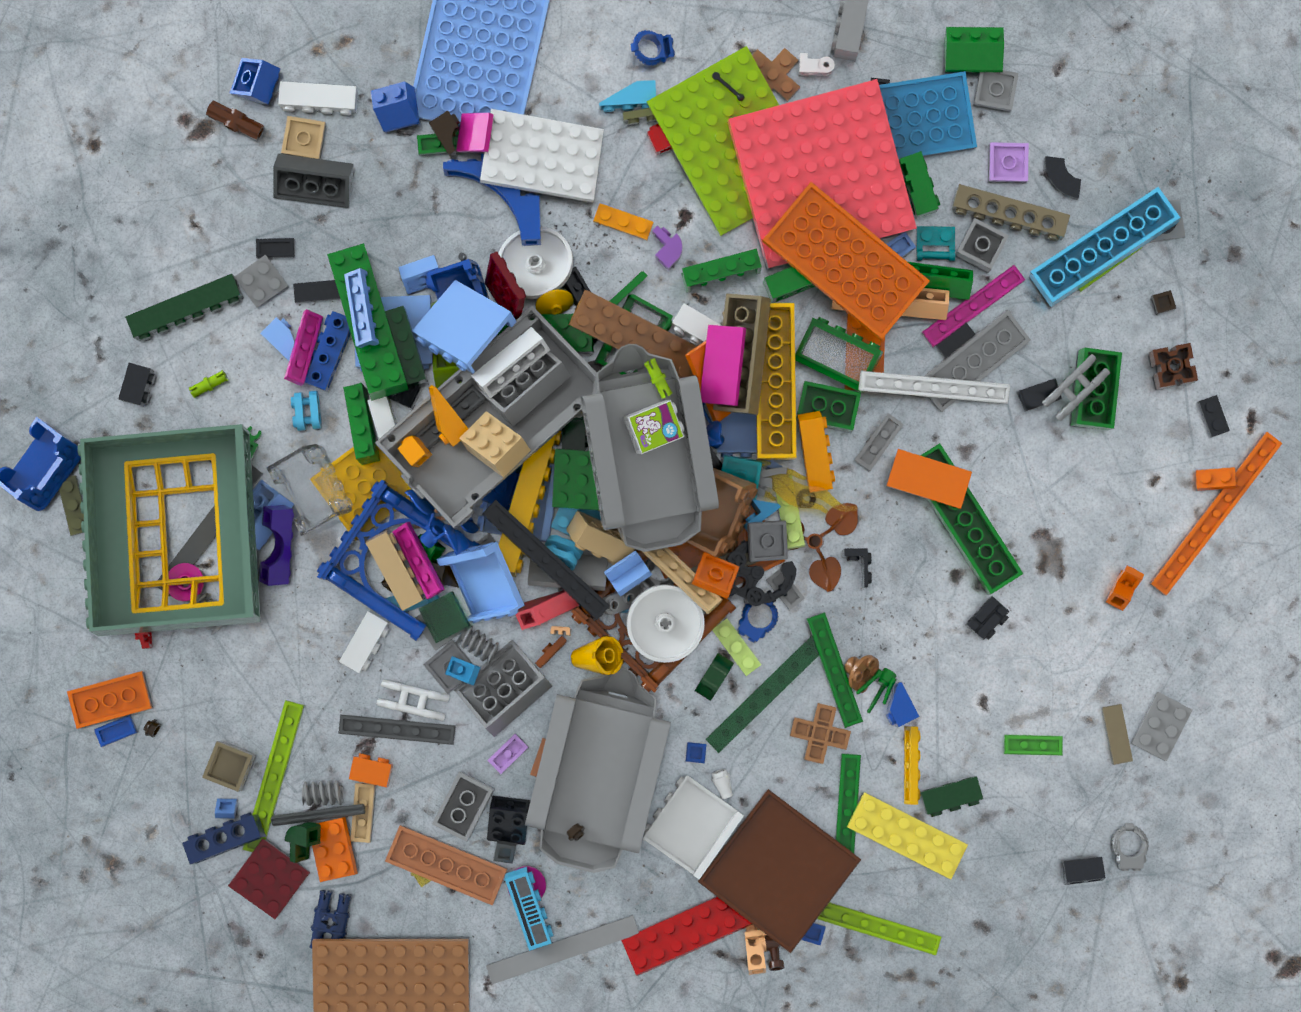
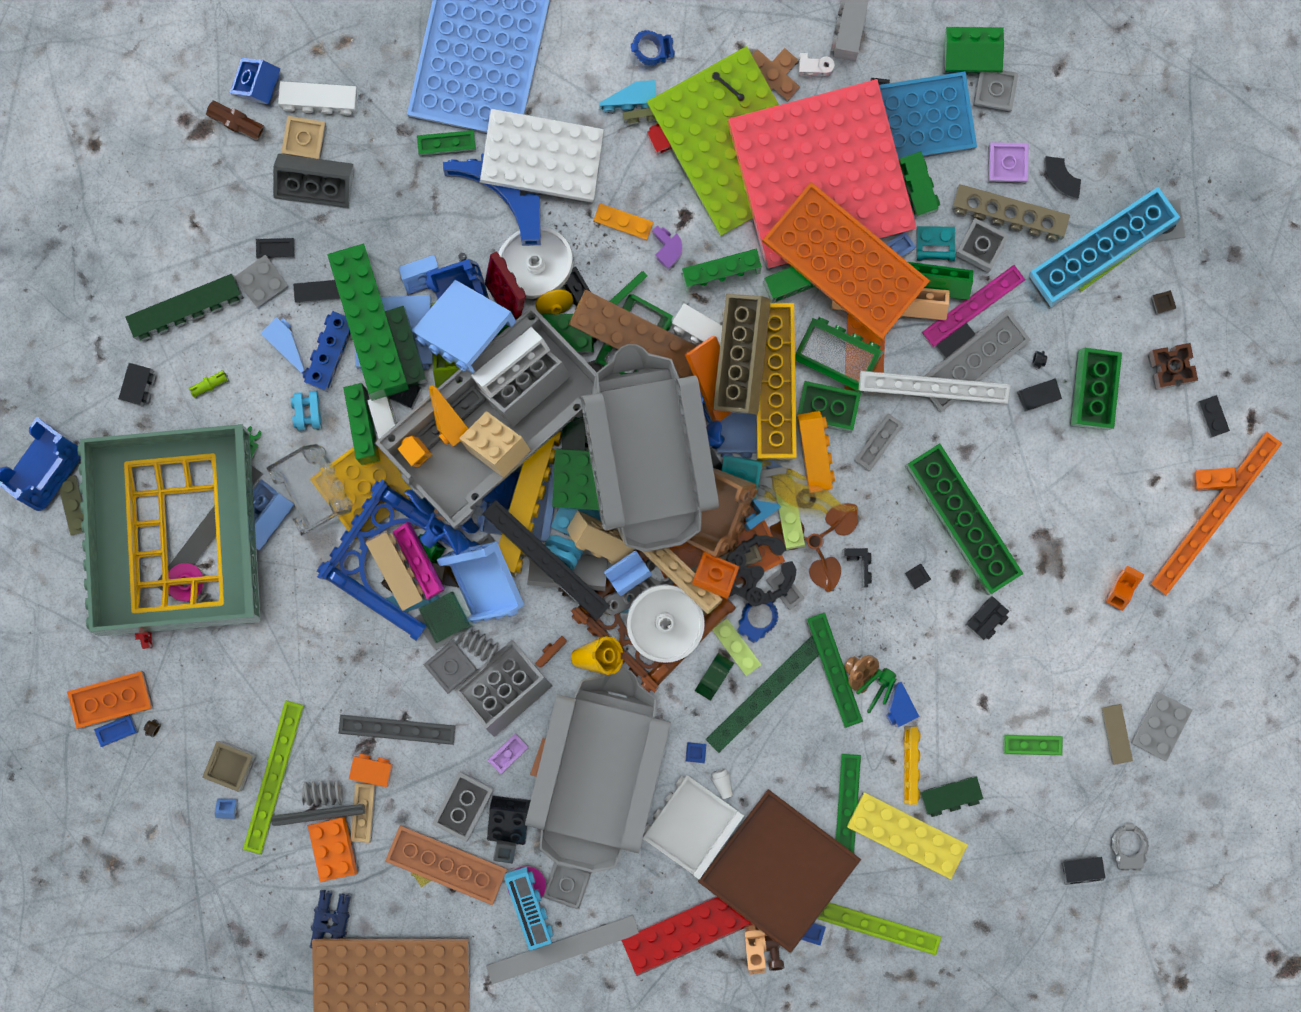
dark blue brick [182,812,266,865] -> none
dark red plate [228,838,310,919] -> none
dark purple arch [259,505,294,586] -> none
dark pink tile [284,309,323,386] -> none
dark green brick [285,822,321,863] -> none
white brick [339,611,390,673] -> none
medium blue hinge [344,268,379,348] -> none
blue slope [371,81,420,133] -> none
white piece [377,679,450,721] -> none
dark brown arch [429,111,460,158] -> none
dark azure slope [445,656,481,686] -> none
dark pink tile [456,113,494,153] -> none
coral slope [515,590,579,630] -> none
light nougat tile [550,626,572,636] -> none
dark brown plate [566,823,585,841] -> none
brick [623,400,684,454] -> none
lime pin [644,358,673,399] -> none
dark pink tile [701,325,746,406] -> none
flat silver tile [747,520,788,562] -> none
medium nougat plate [790,703,851,764] -> none
orange tile [886,449,972,509] -> none
light grey piece [1042,354,1110,421] -> none
none -> light grey tile [542,862,591,910]
none -> black tile [904,563,931,590]
none -> black plate [1032,351,1047,369]

